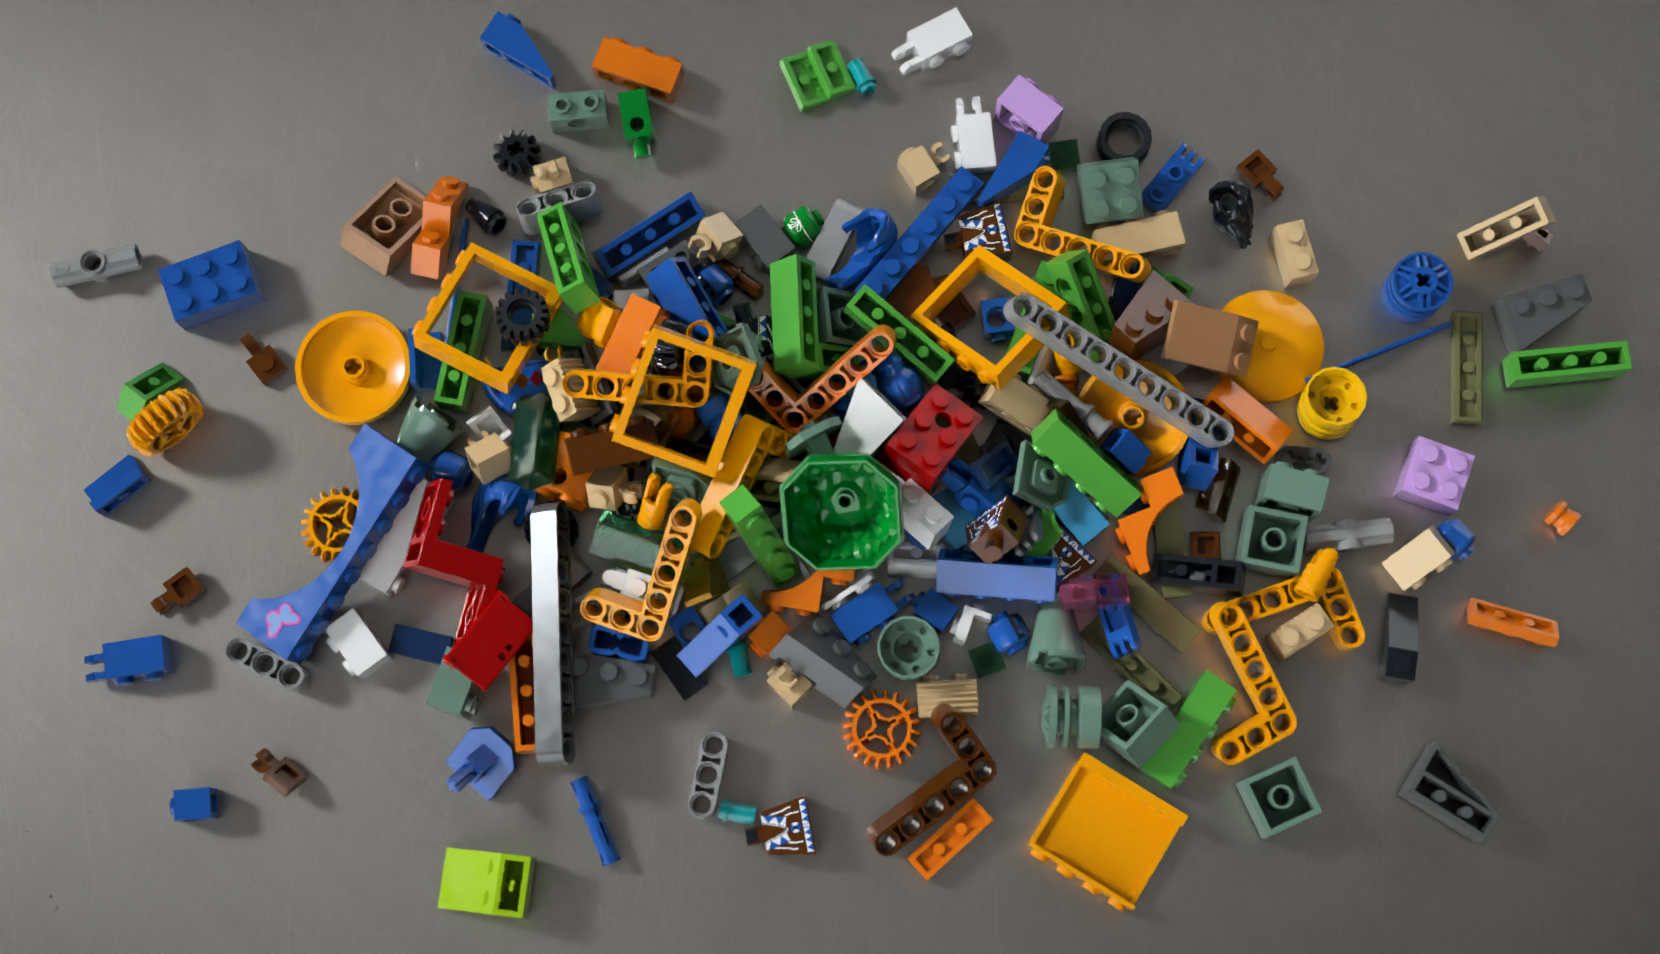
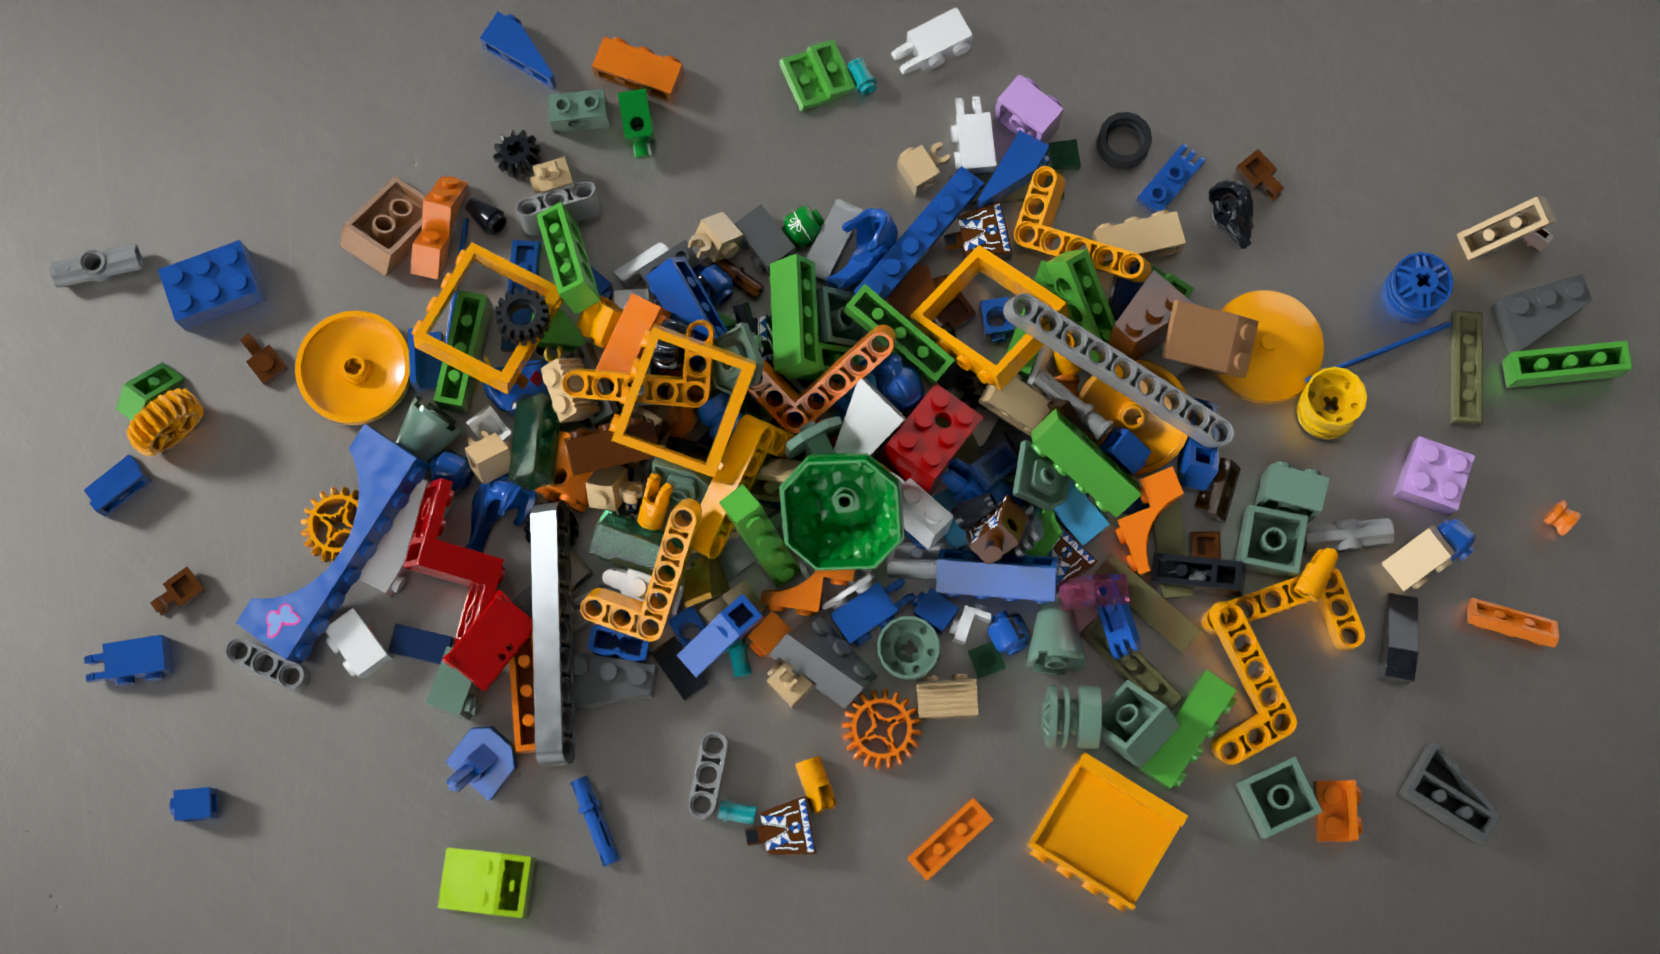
reddish brown plate [251,748,307,798] -> none
blue brick [591,191,706,277] -> none
reddish brown beam [867,703,997,856] -> none
sand green brick [1077,157,1144,224] -> none
orange brick [1201,375,1294,465] -> none
tan brick [1264,603,1334,662] -> none
tan brick [1269,219,1319,289] -> none
dark grey beam [1274,446,1332,475] -> none
none -> light orange hinge [795,756,837,814]
none -> black cone [951,492,998,530]
none -> orange bracket [1314,780,1363,842]

